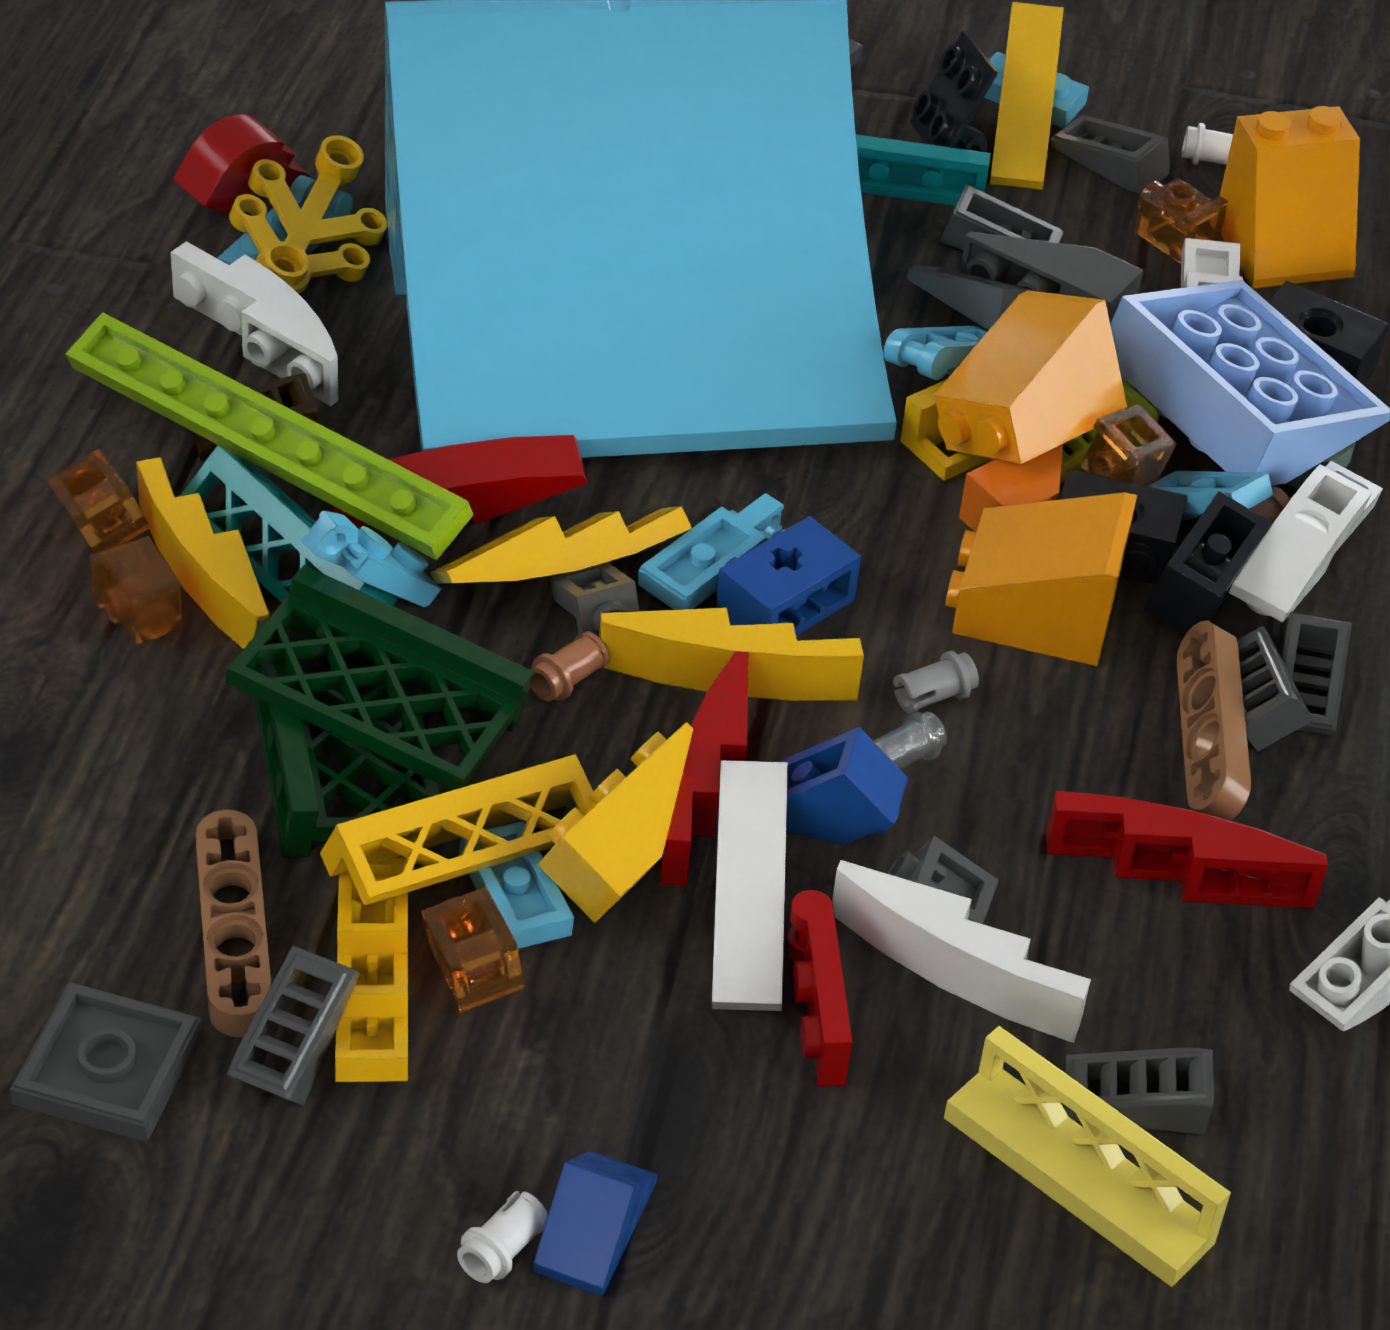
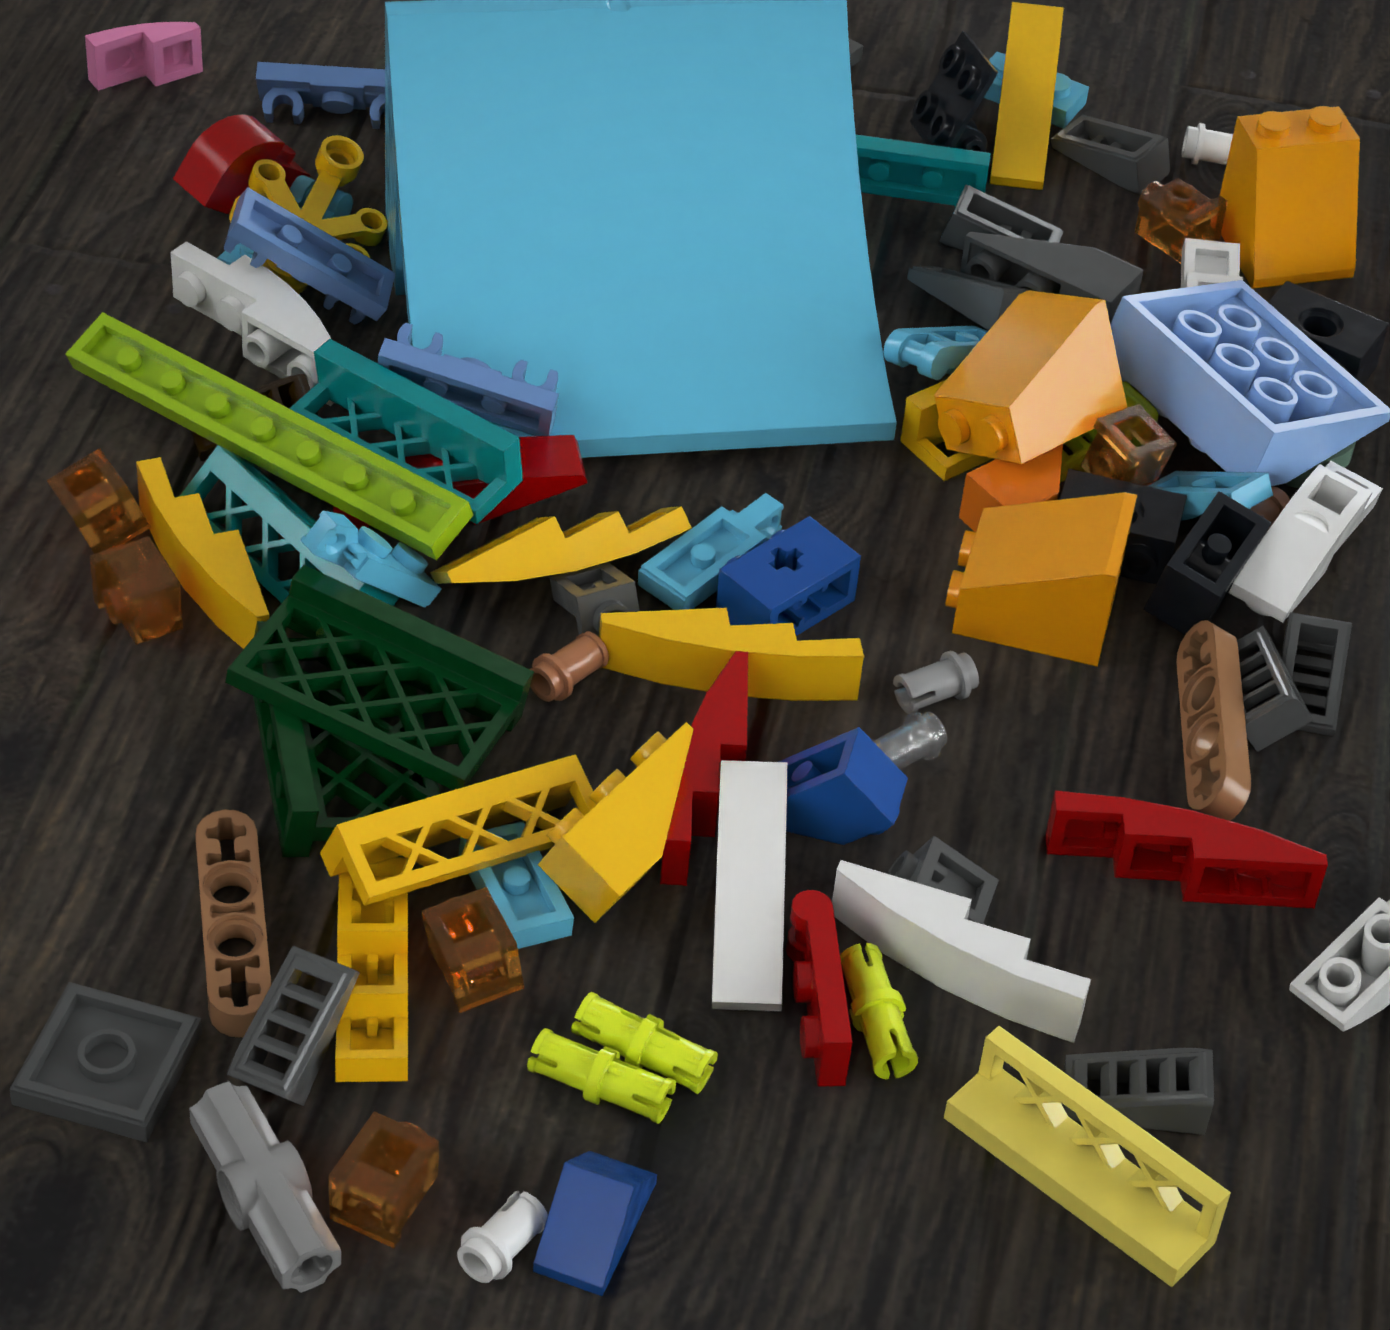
none -> bright pink slope [85,22,203,91]
none -> light grey piece [189,1081,341,1293]
none -> medium blue plate [224,187,395,324]
none -> medium blue plate [256,62,385,129]
none -> teal fence [289,338,523,524]
none -> clear orange brick [329,1111,439,1249]
none -> medium blue plate [378,323,559,436]
none -> neon yellow pin [527,1028,676,1124]
none -> neon yellow pin [571,992,718,1094]
none -> neon yellow pin [840,943,918,1079]

